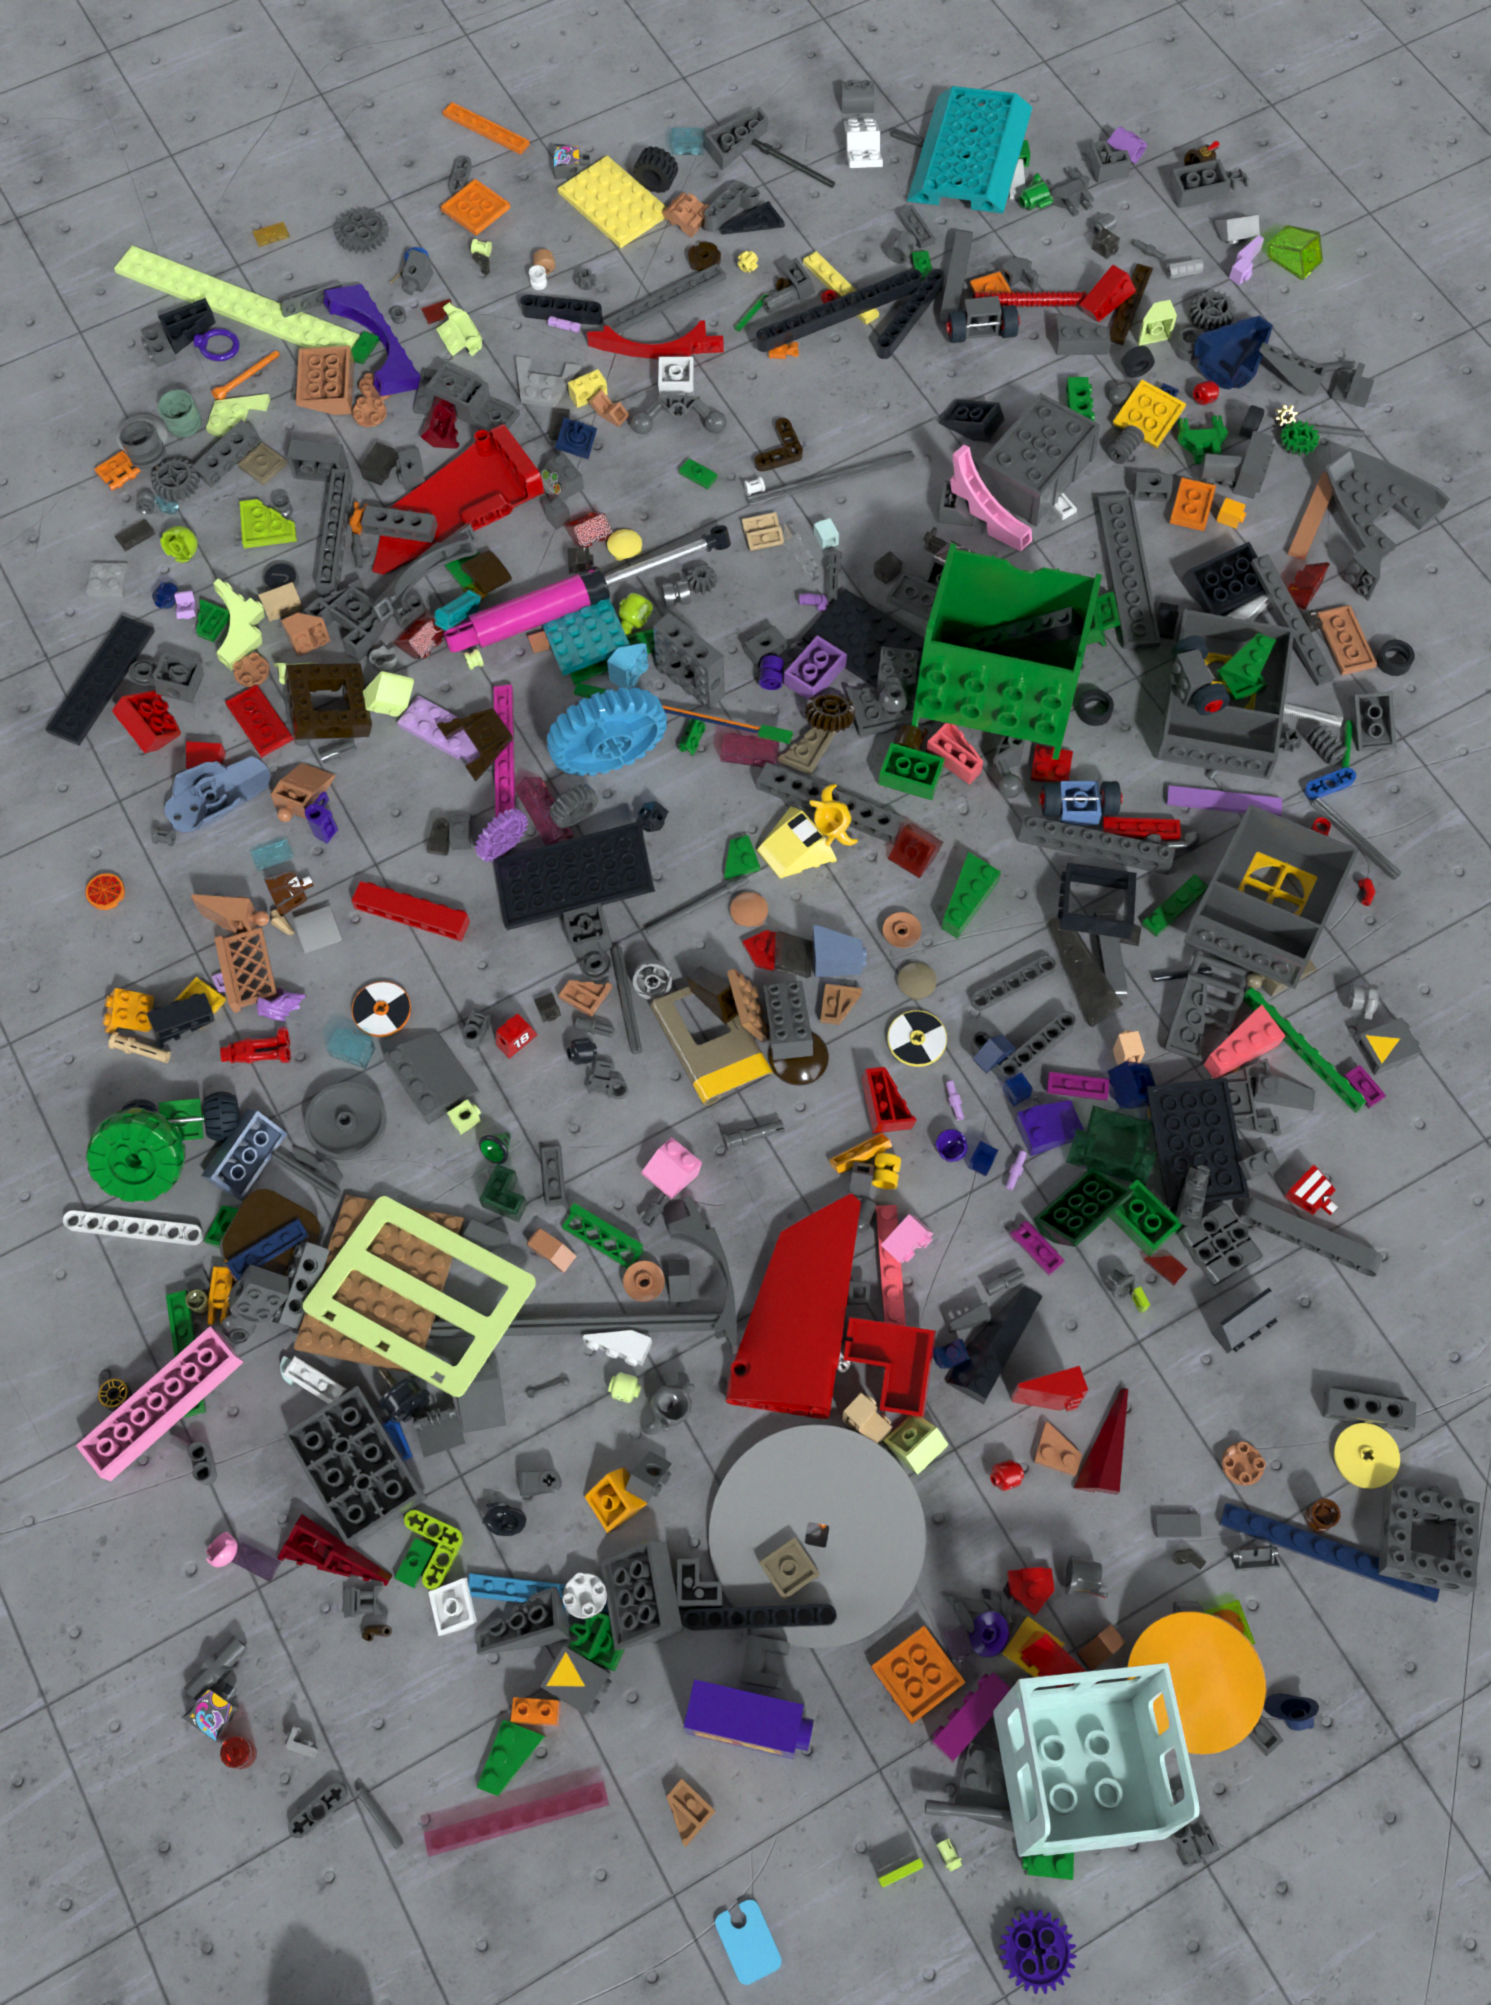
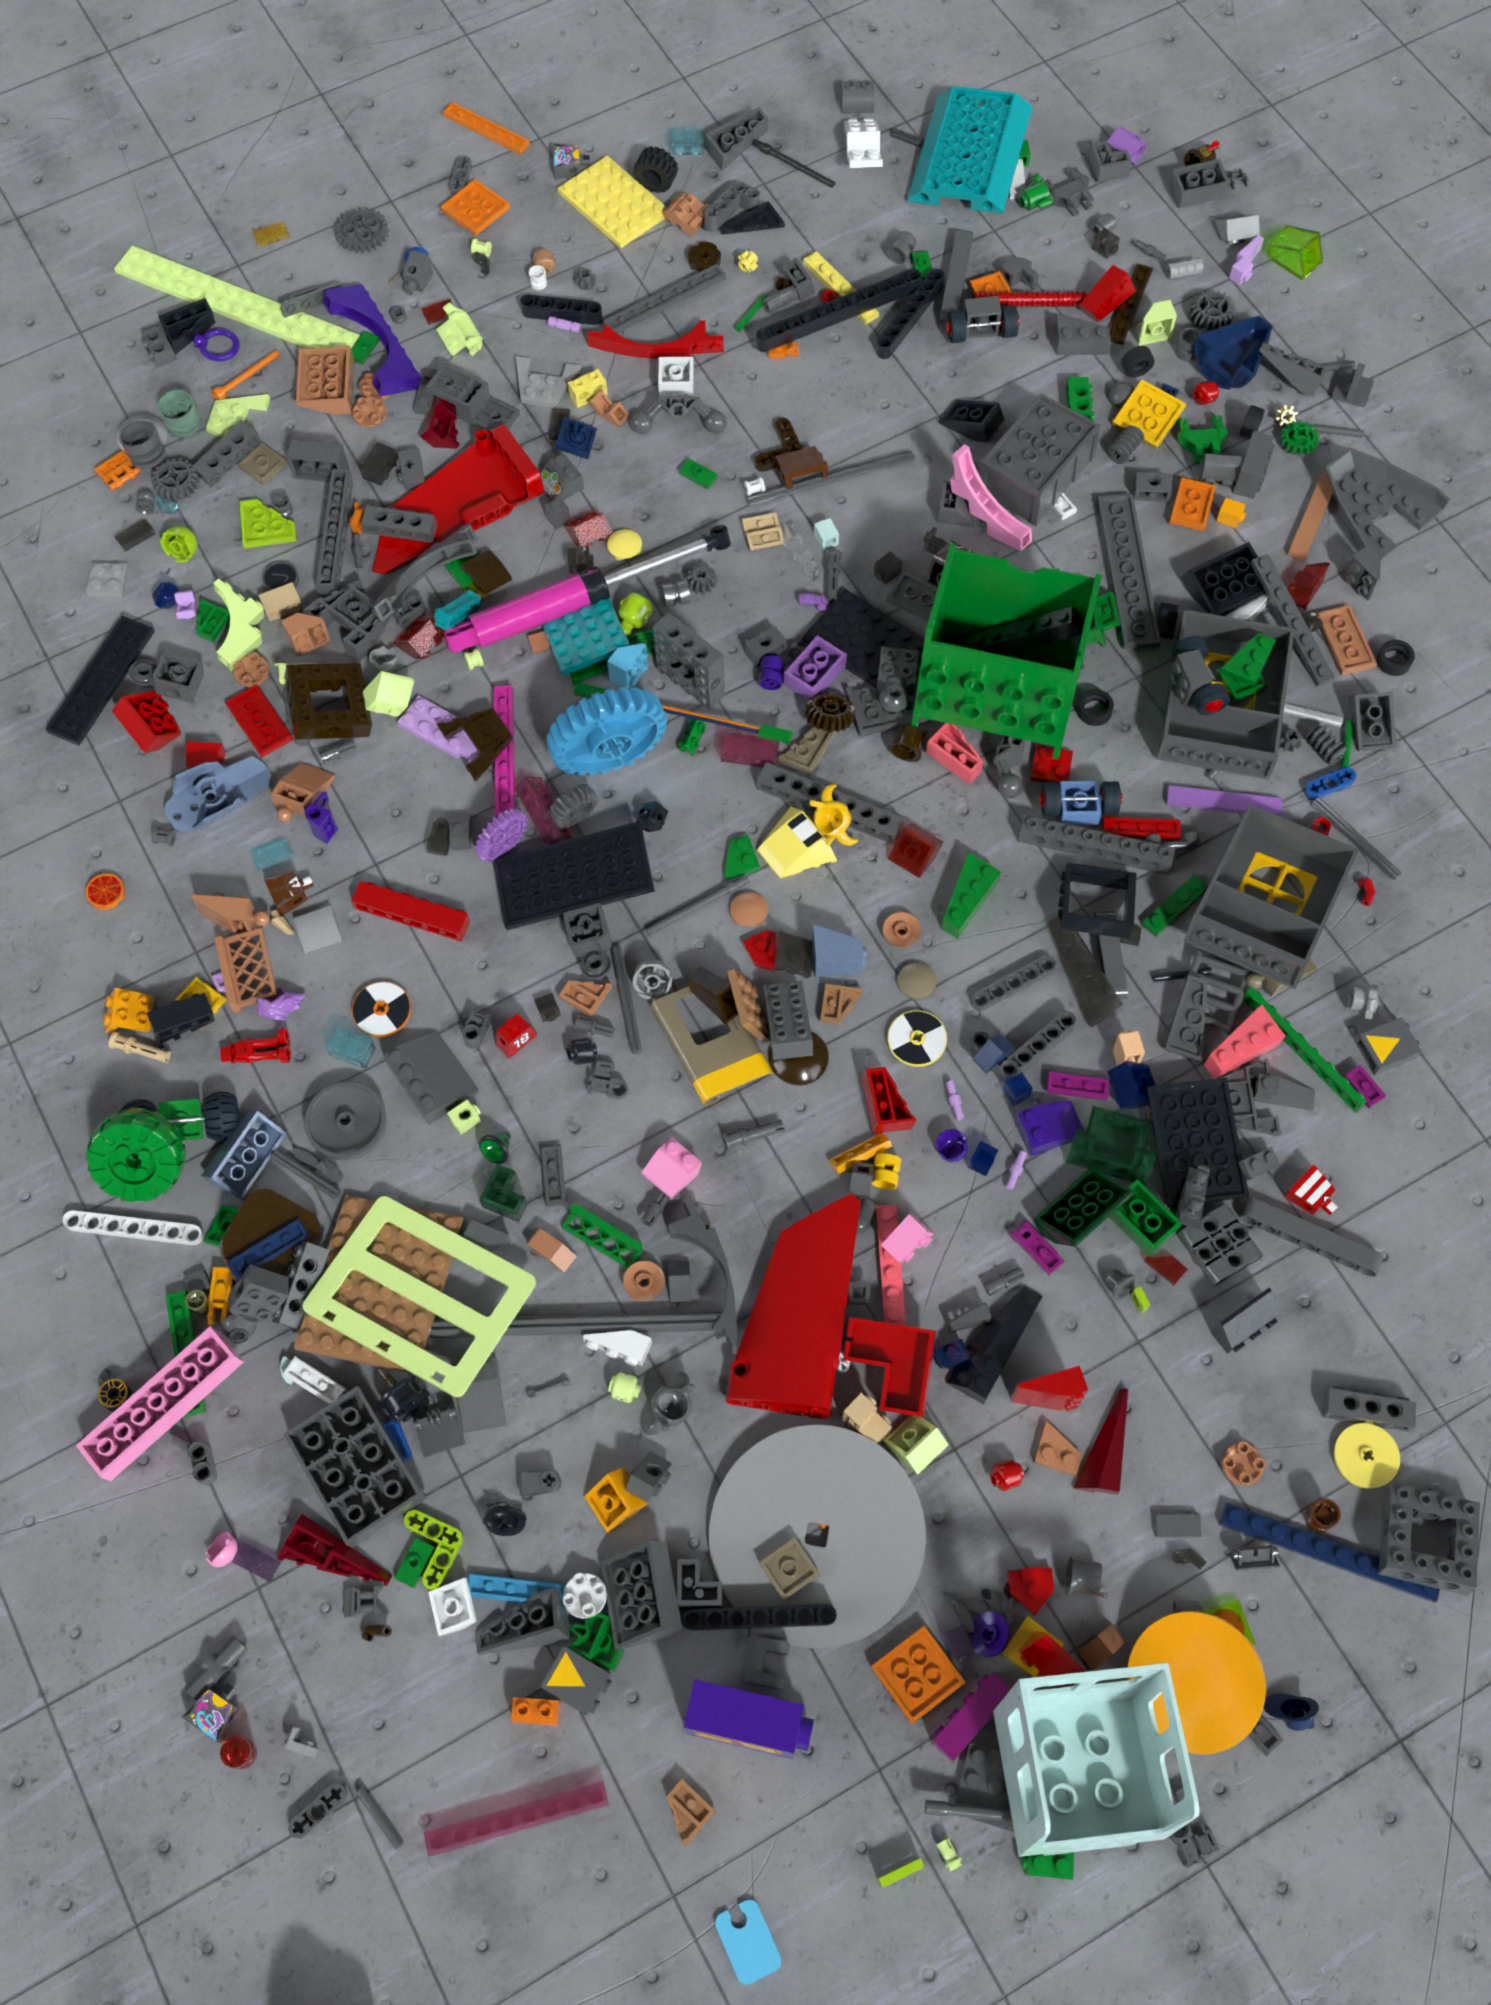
green wing [477,1720,546,1797] -> none
green brick [878,743,945,801] -> none
dark grey plate [898,205,936,249] -> none
dark purple gear [999,1910,1077,1994] -> none
none -> reddish brown panel [775,446,828,489]

